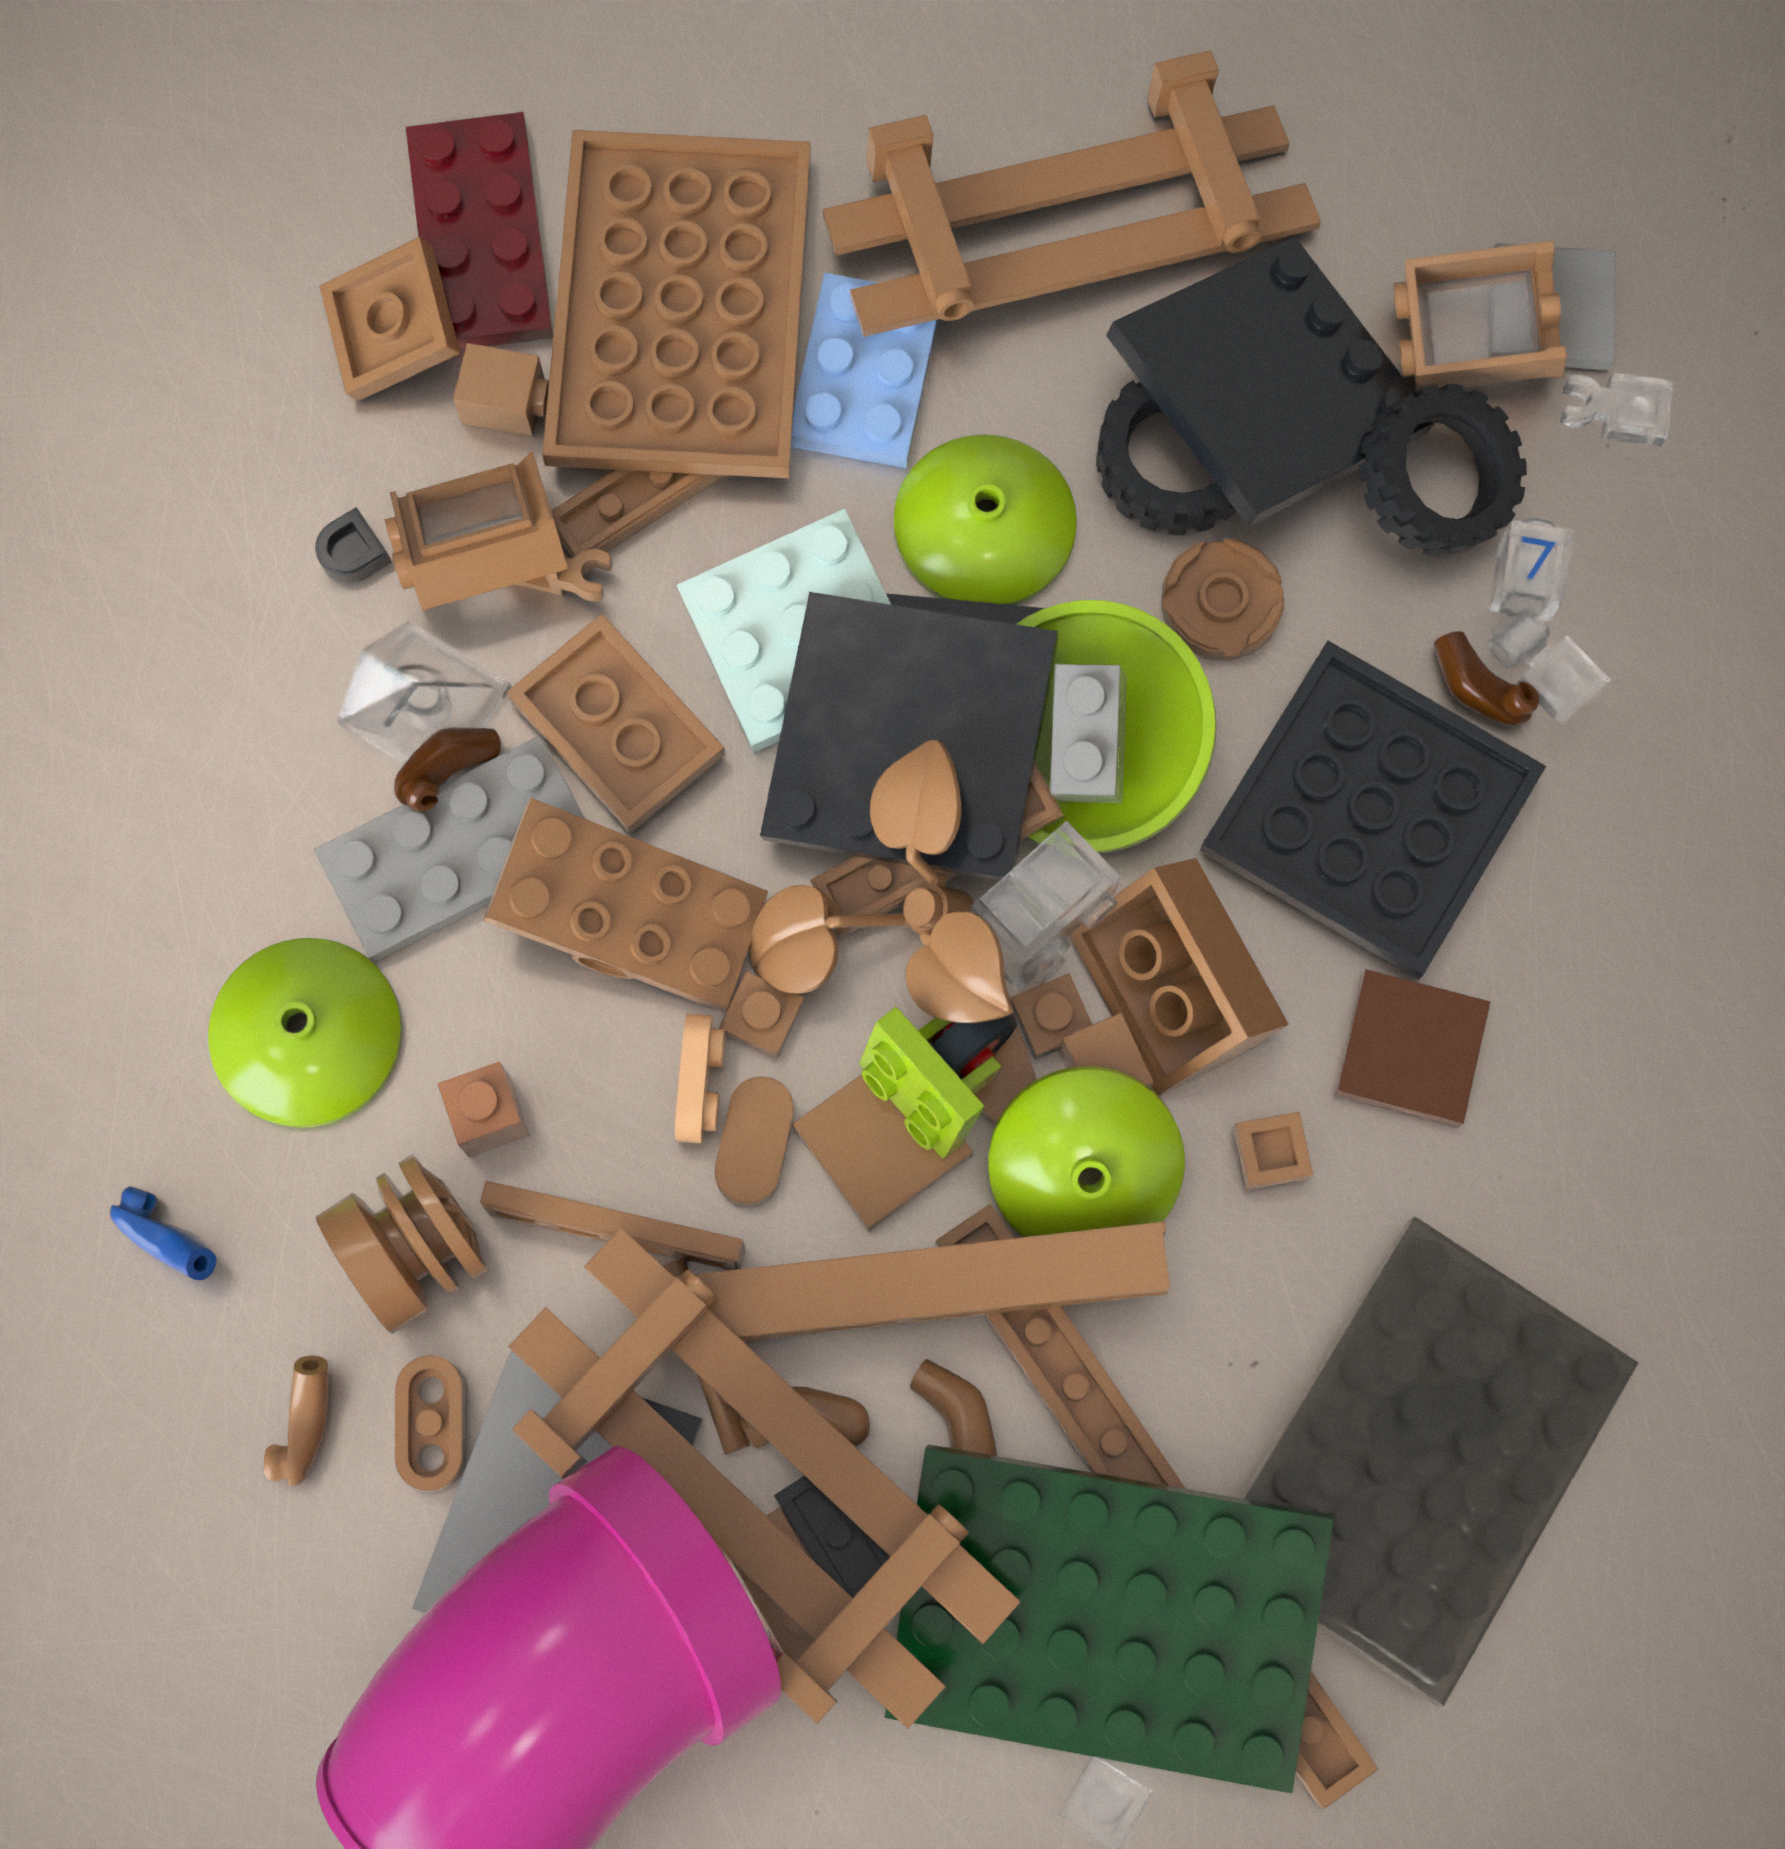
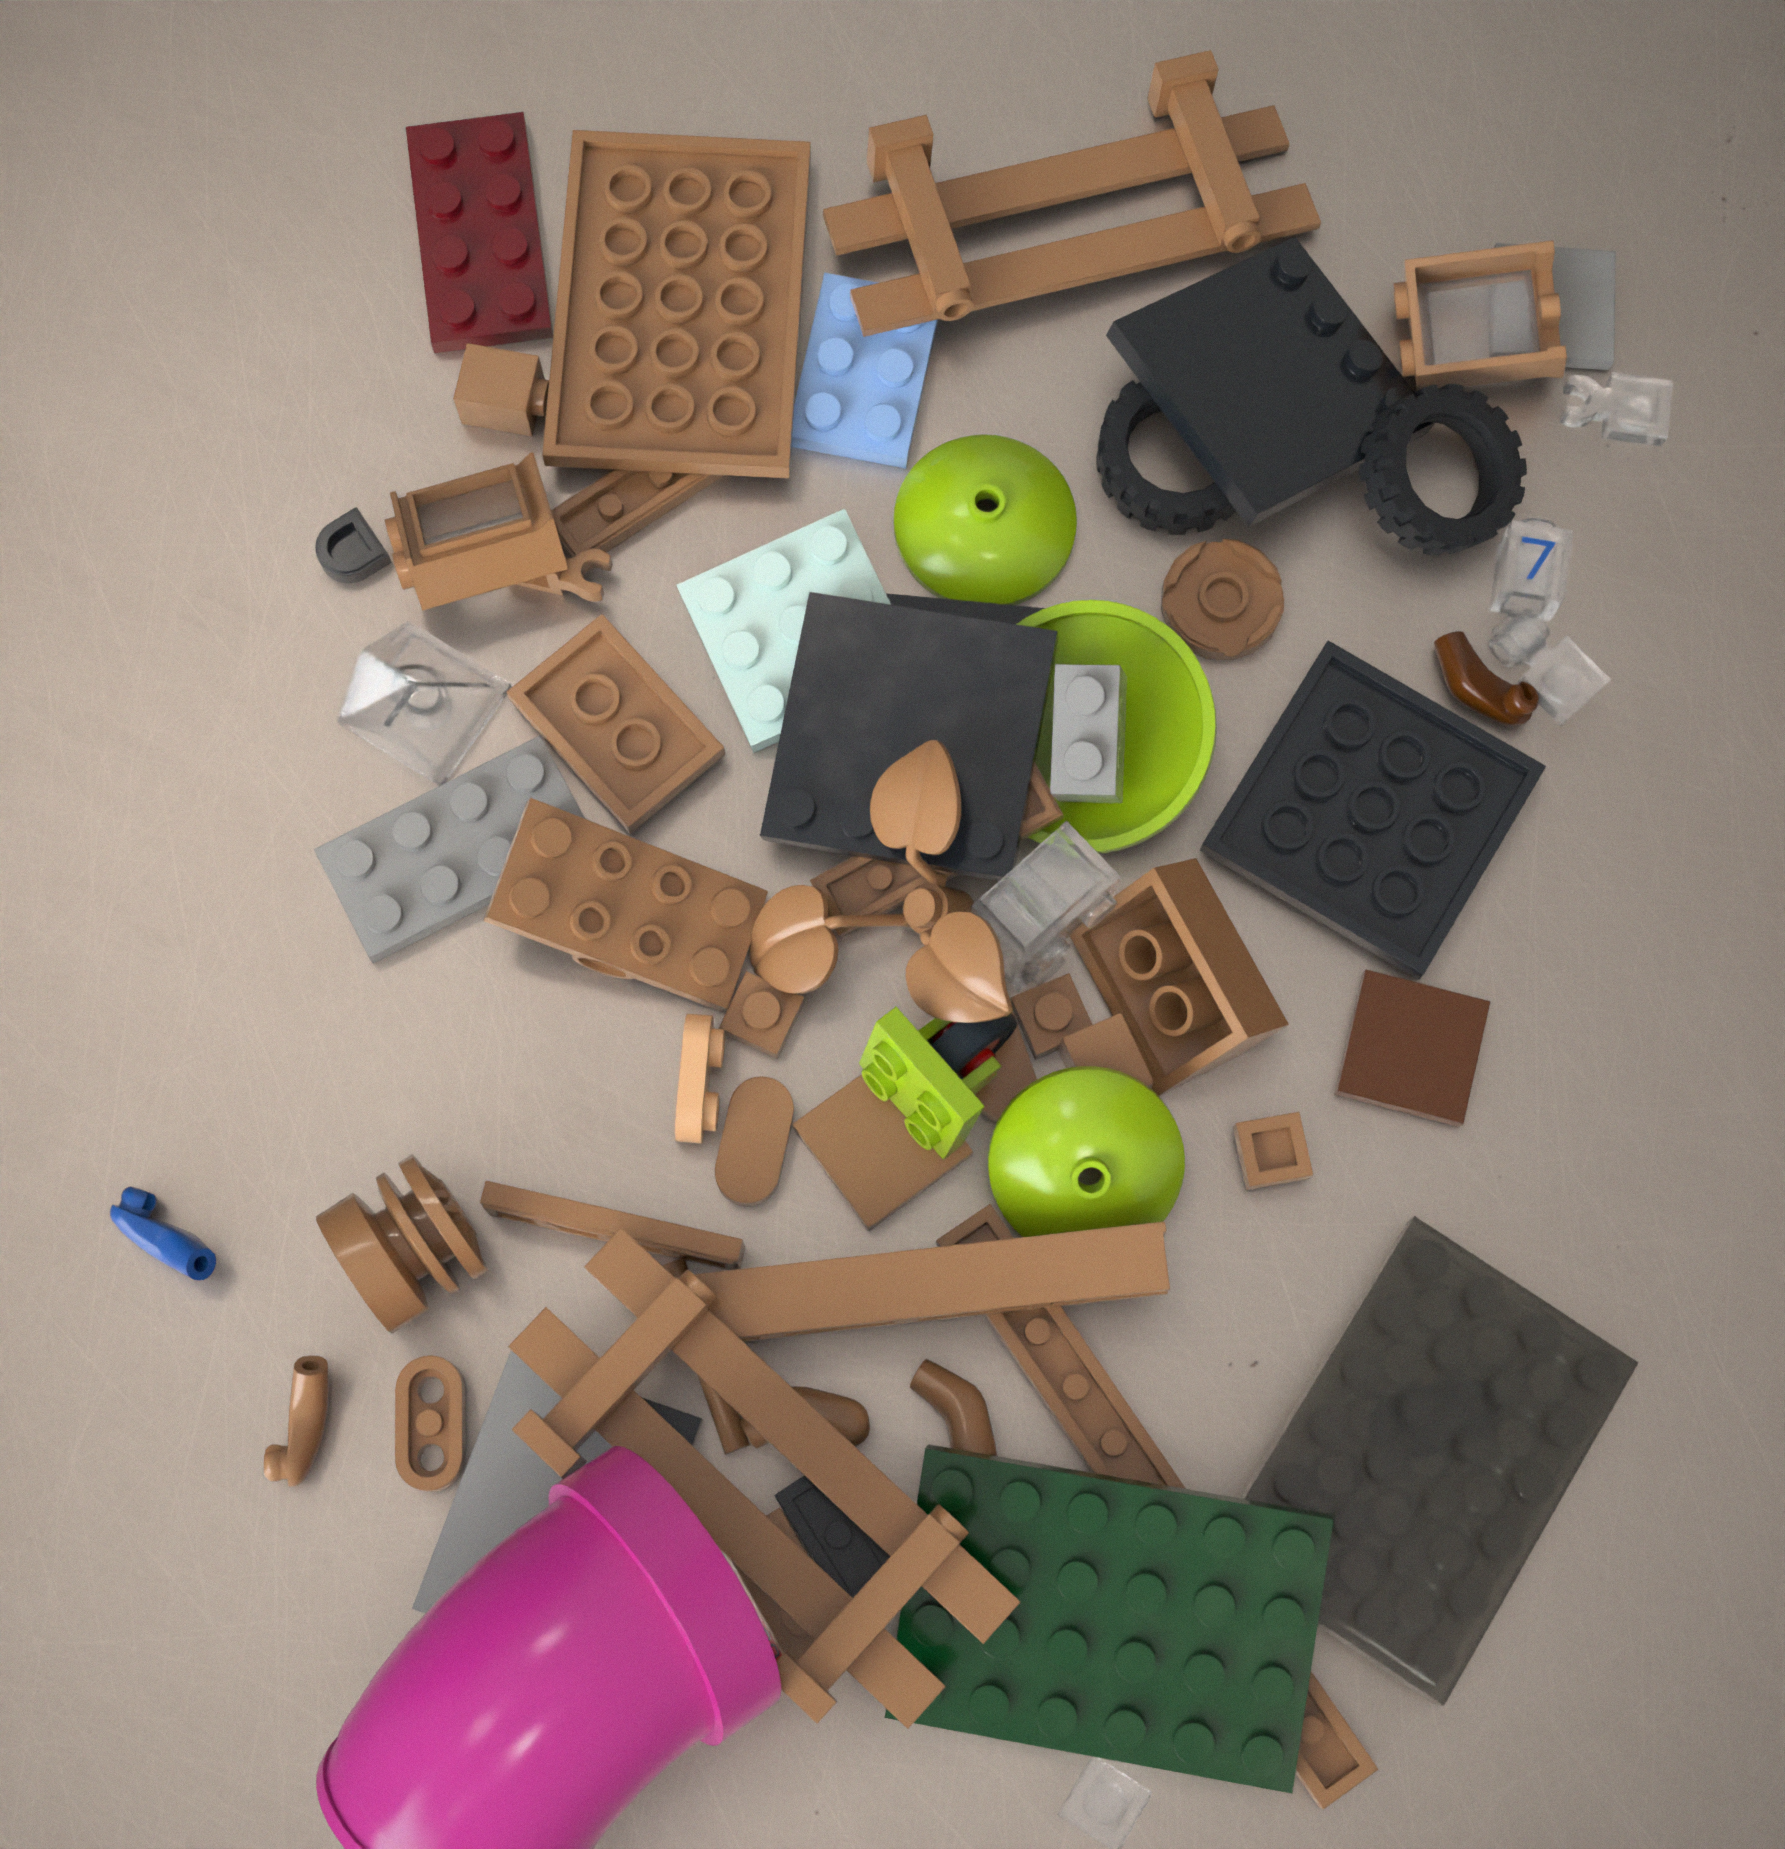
lime dish [208,938,403,1128] -> none
medium nougat plate [319,237,460,401] -> none
reddish brown arm [394,727,501,812] -> none
nougat brick [437,1061,530,1157] -> none

